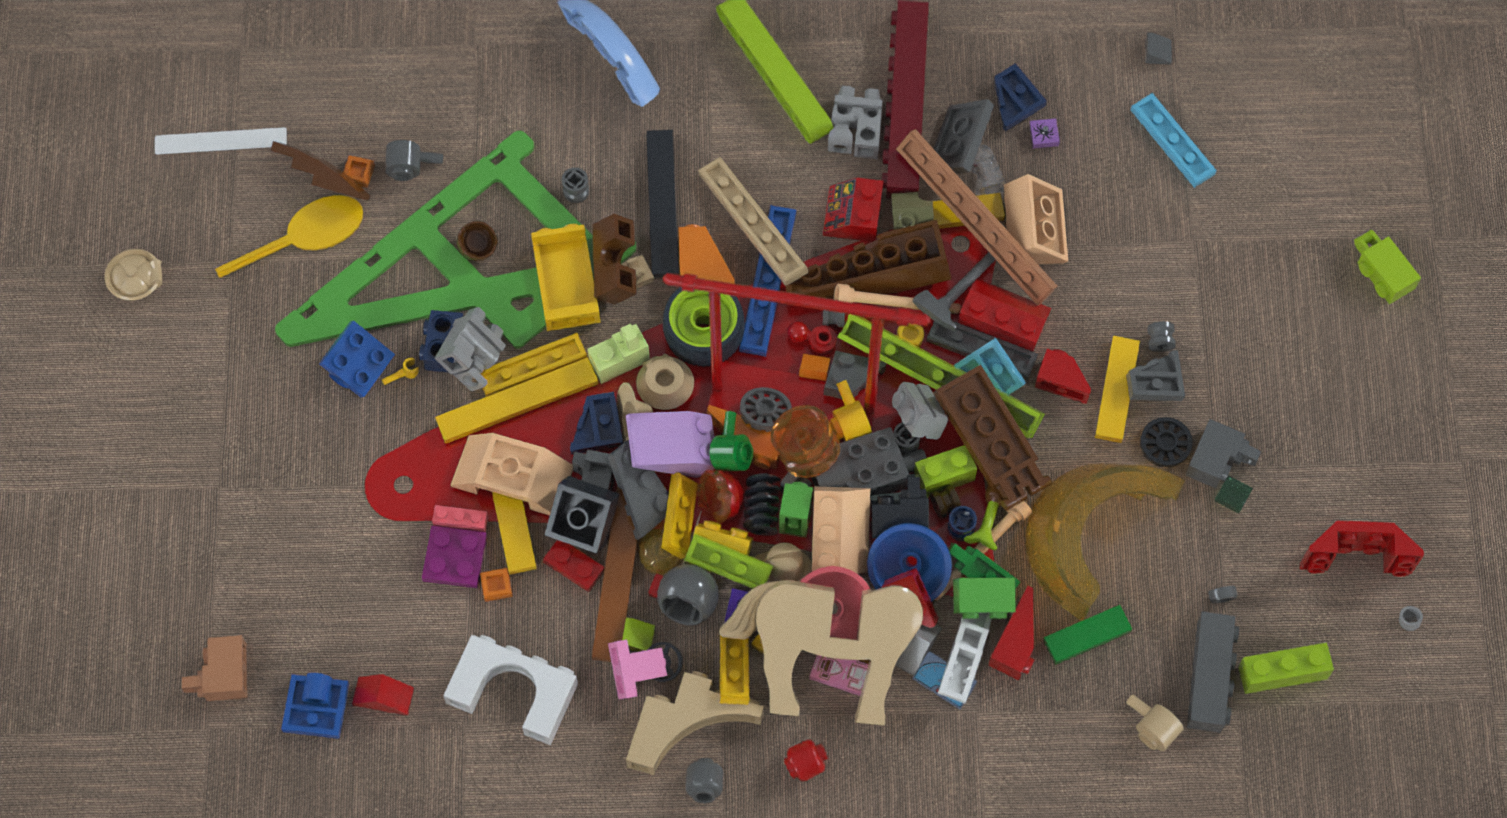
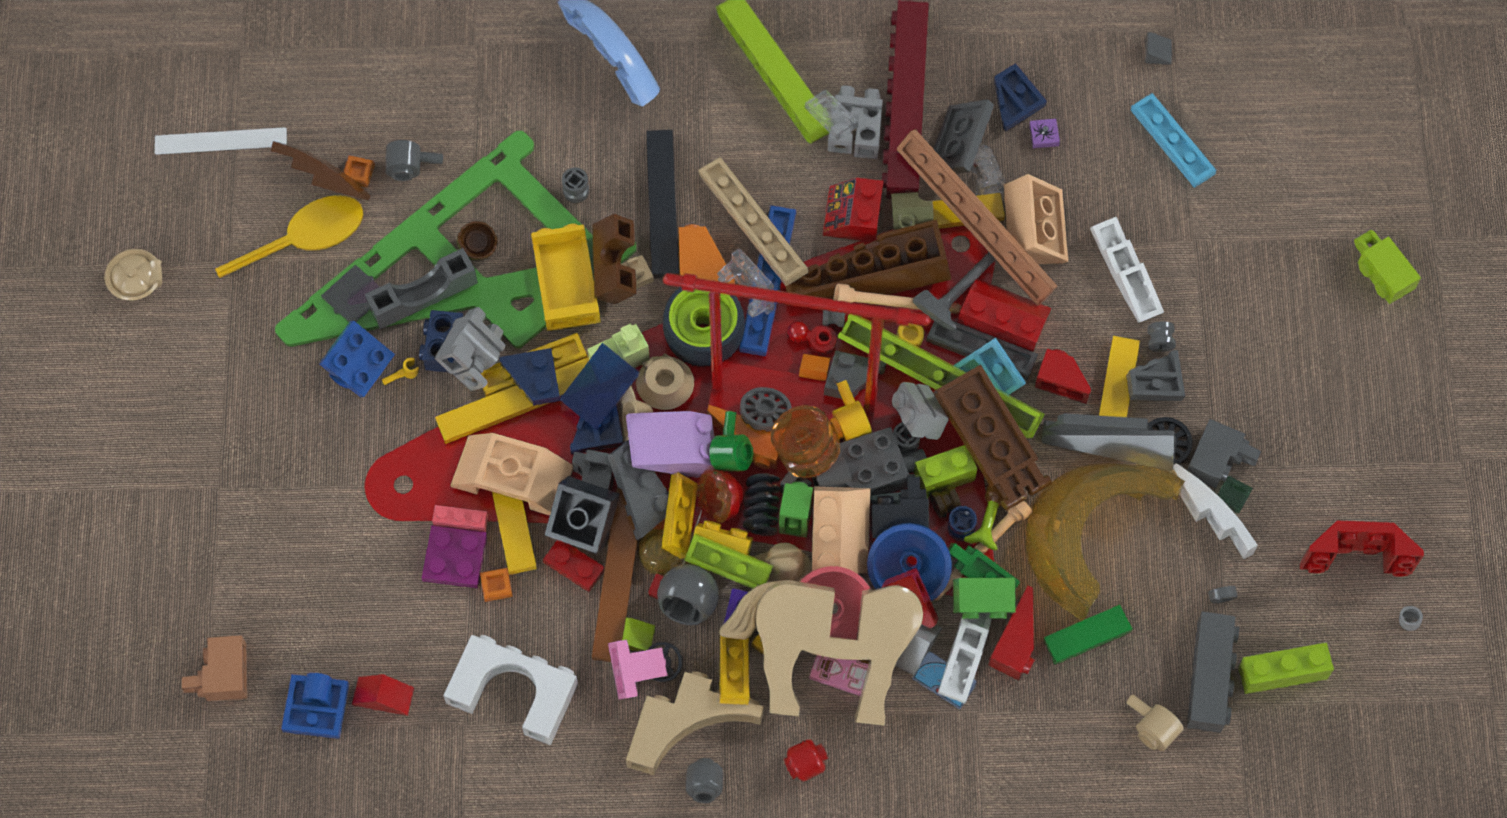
none -> piece [321,265,380,322]
none -> dark grey arch [365,248,478,329]
none -> dark blue wing [499,348,561,406]
none -> clear blue piece [559,343,640,429]
none -> clear piece [717,248,775,318]
none -> clear plate [805,89,858,140]
none -> dark grey wedge [1041,413,1176,471]
none -> white slope [1090,217,1164,323]
none -> white slope [1168,464,1258,559]

